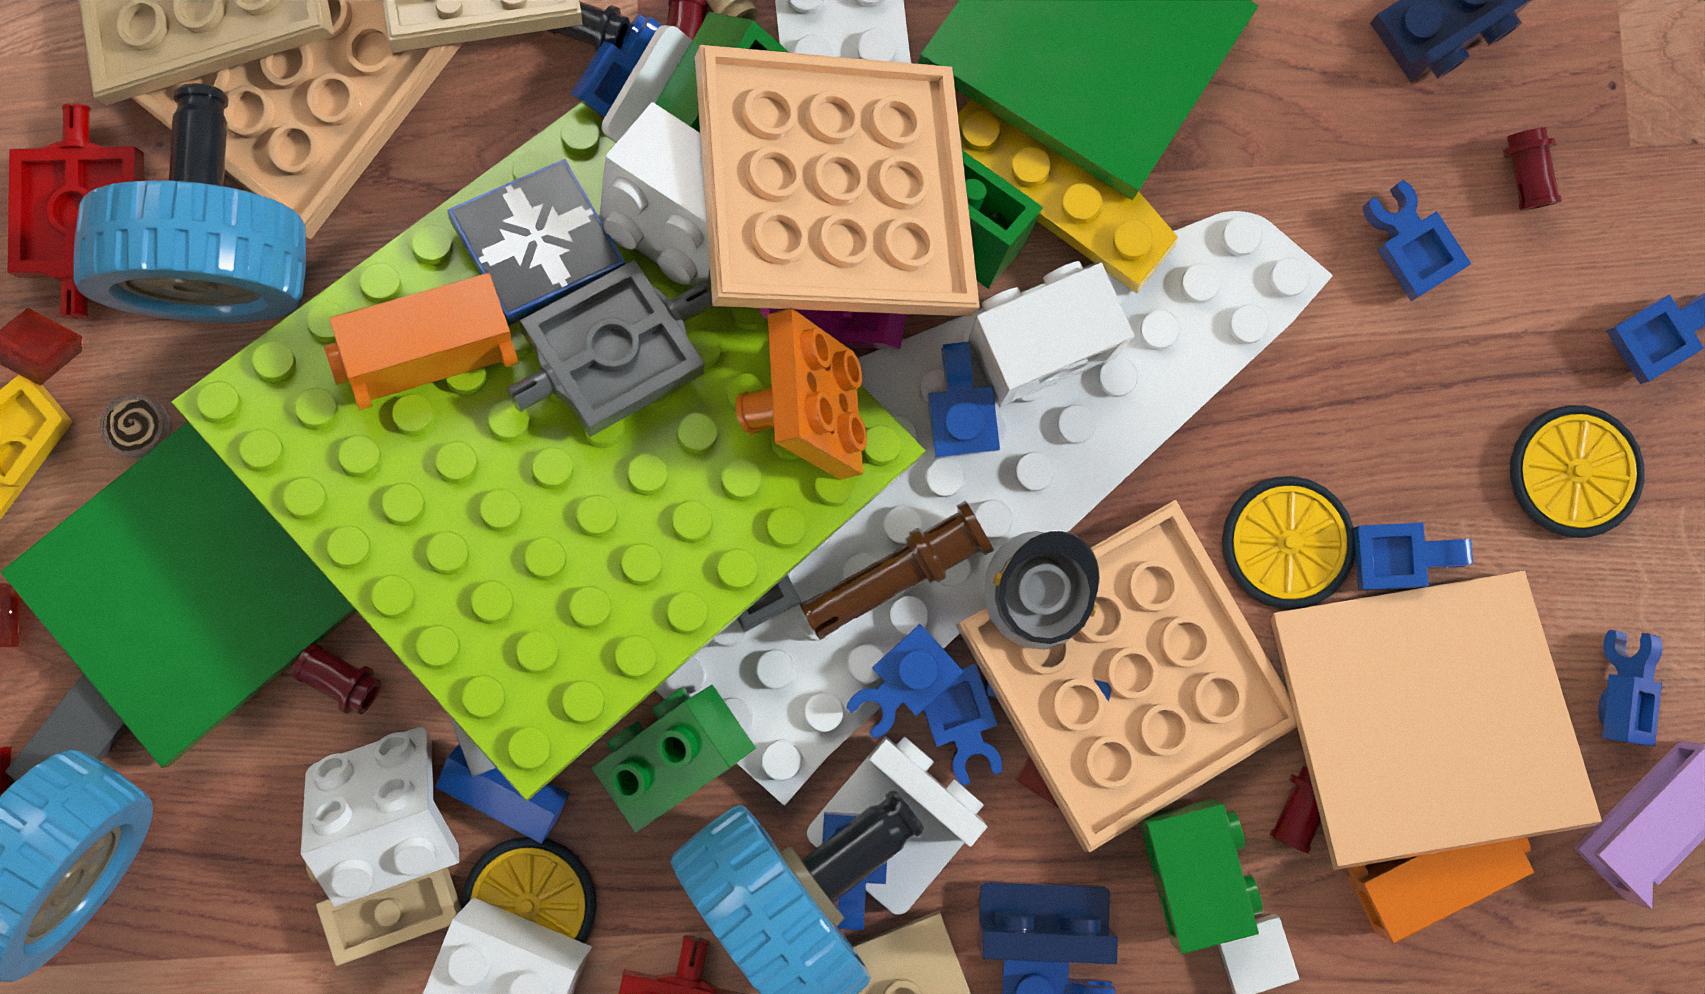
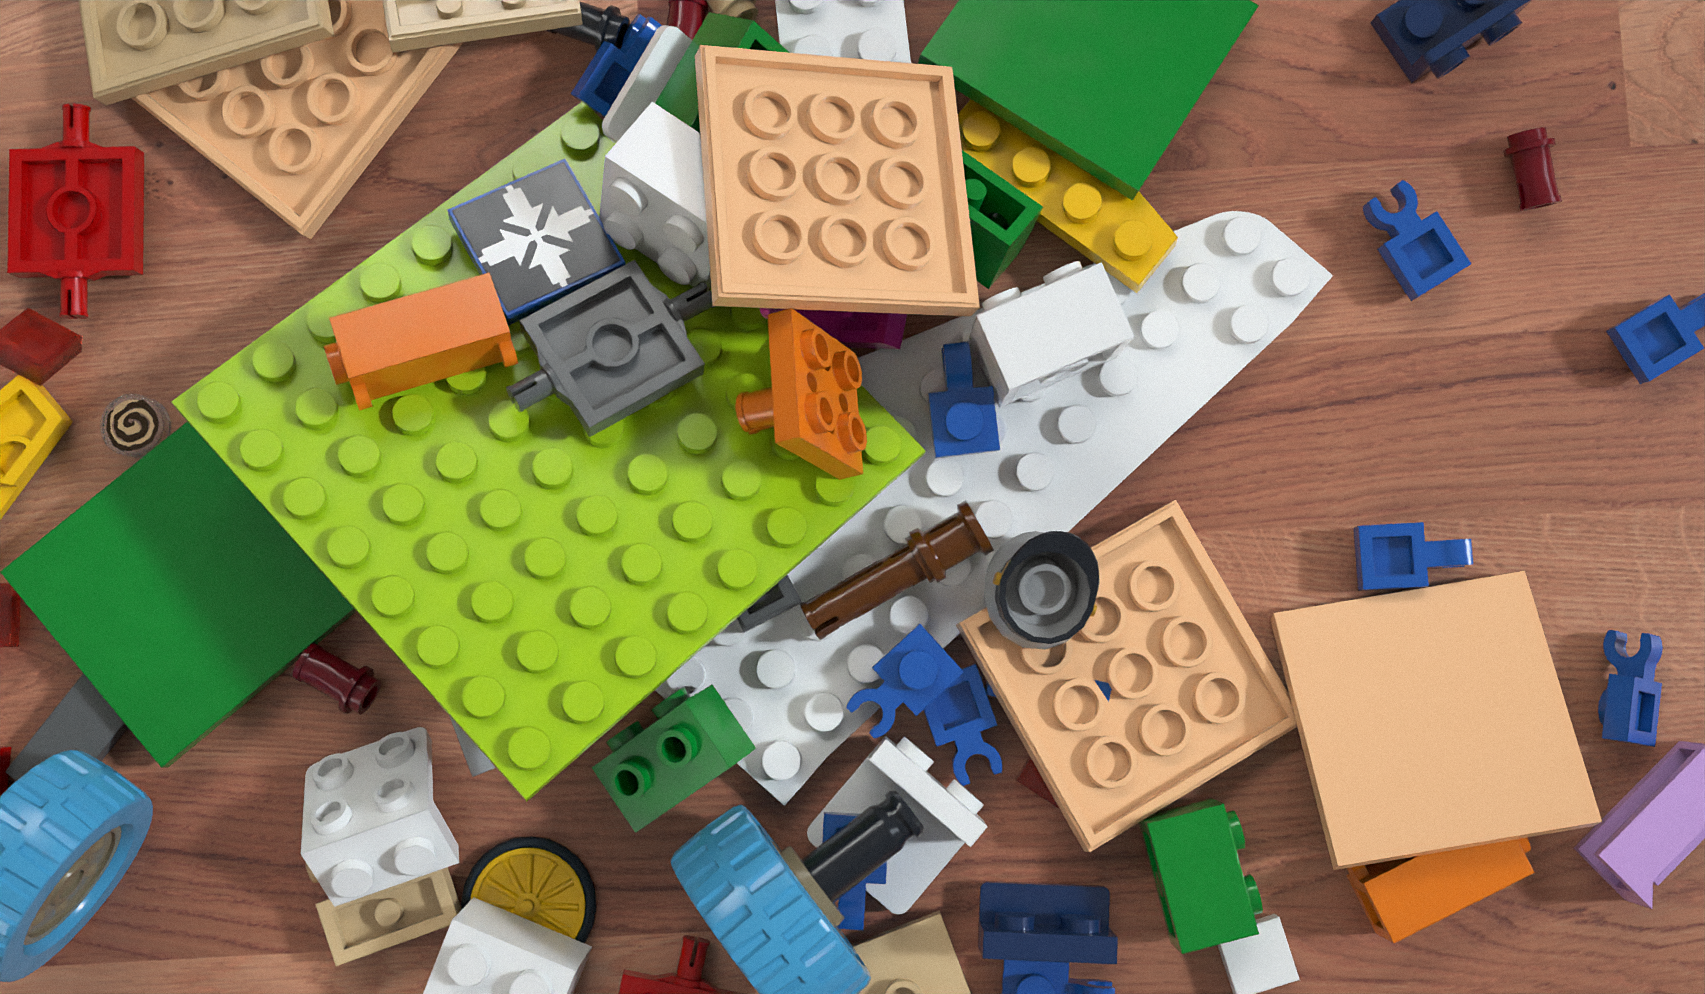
dark azure wheel [74,83,306,323] -> none
blue piece [435,743,570,844] -> none
yellow wheel [1222,476,1355,610] -> none
dark red pin [1269,765,1321,853] -> none
yellow wheel [1510,405,1645,538] -> none

